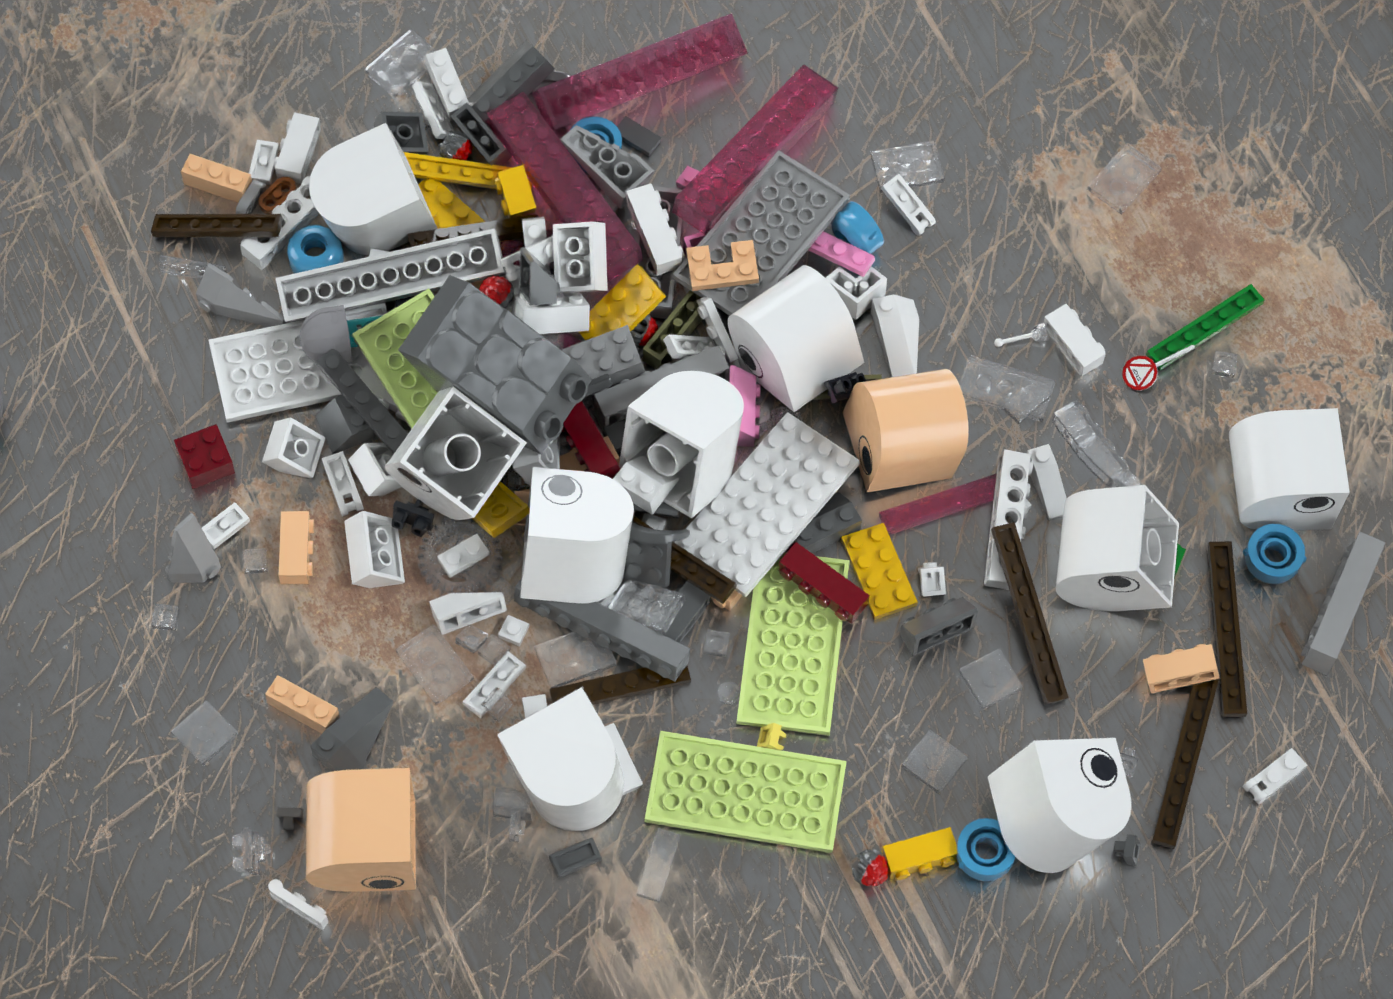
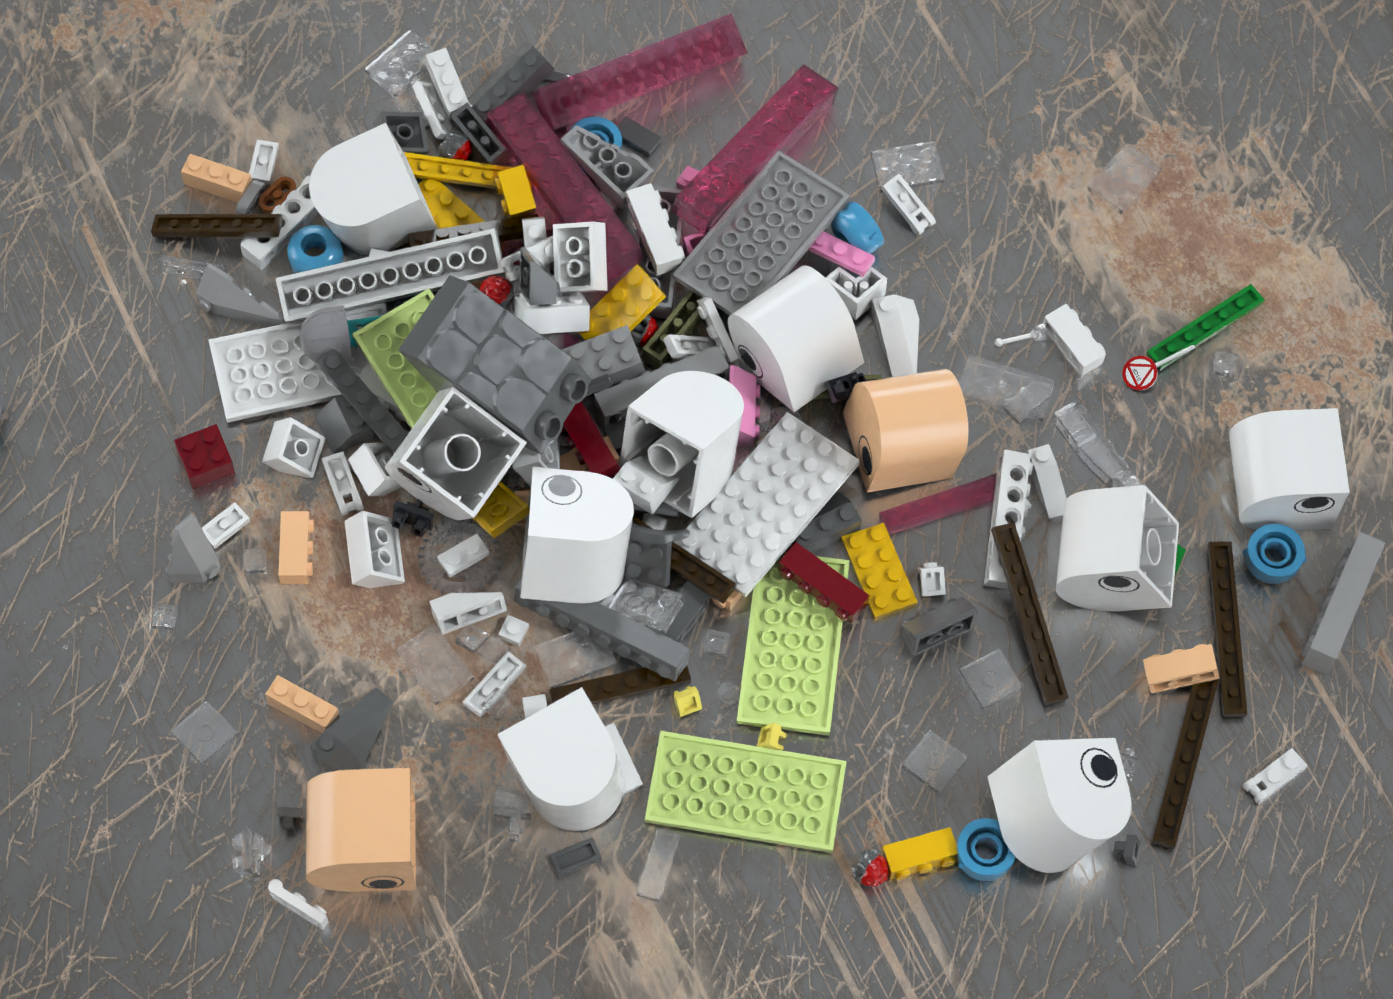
white brick [273,112,321,184] -> none
light nougat plate [686,240,759,291] -> none
none -> light yellow tile [673,686,702,717]

